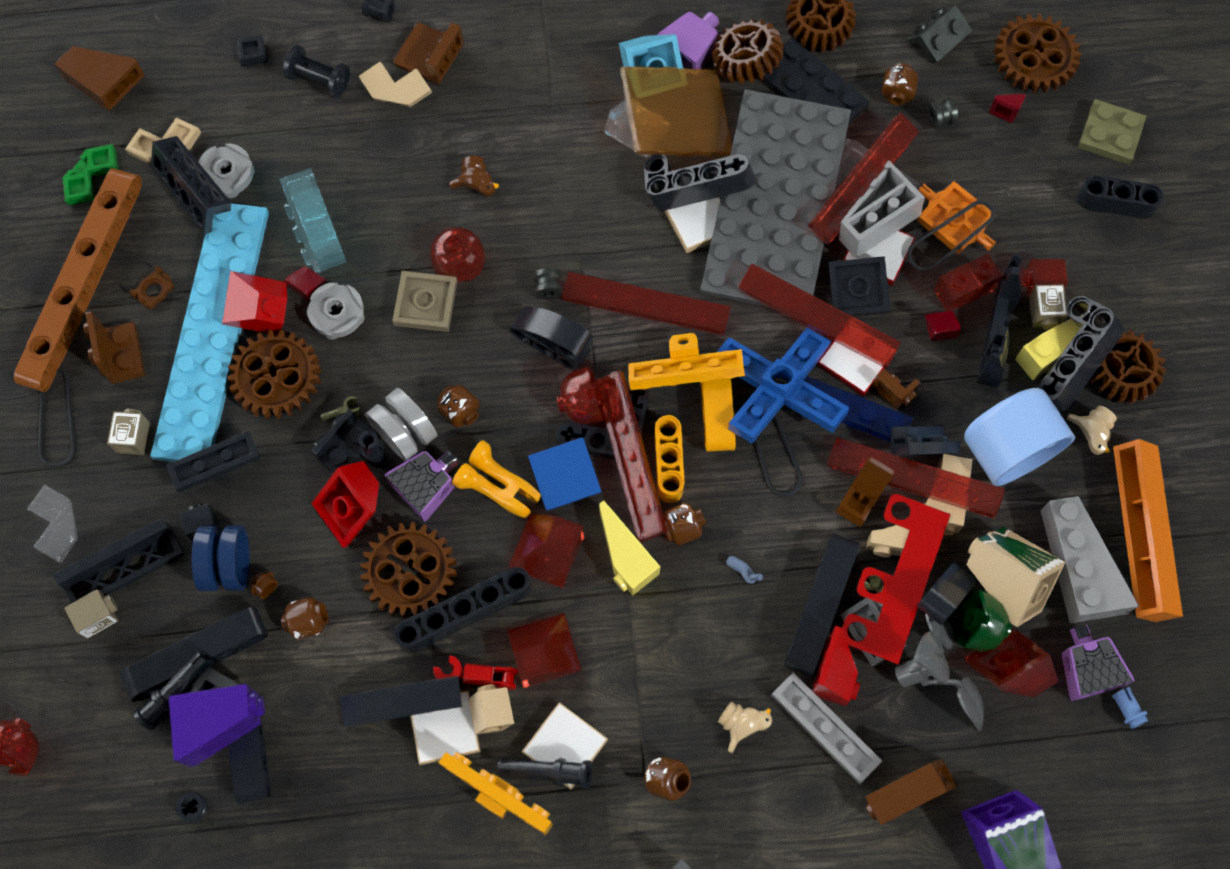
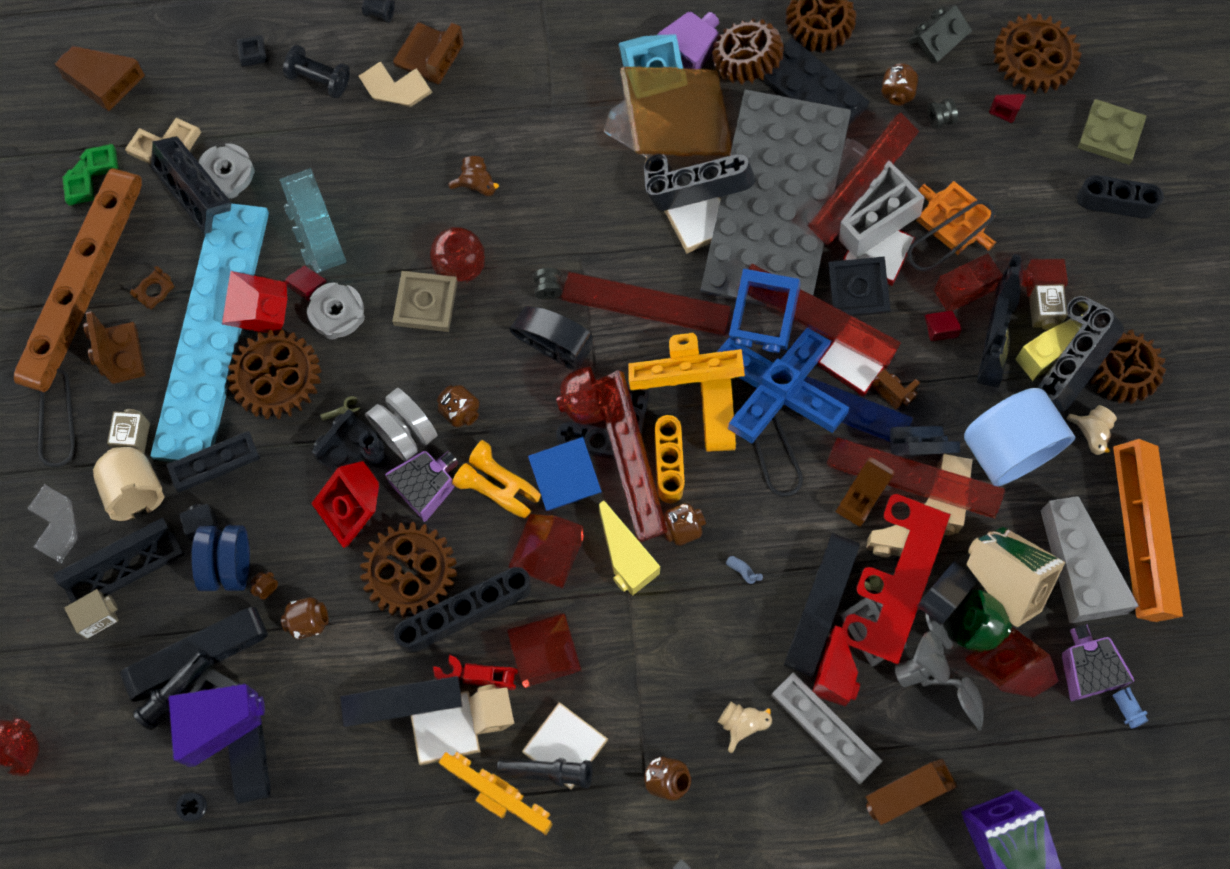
none -> tan cylinder [93,447,164,521]
none -> blue window [729,269,801,353]

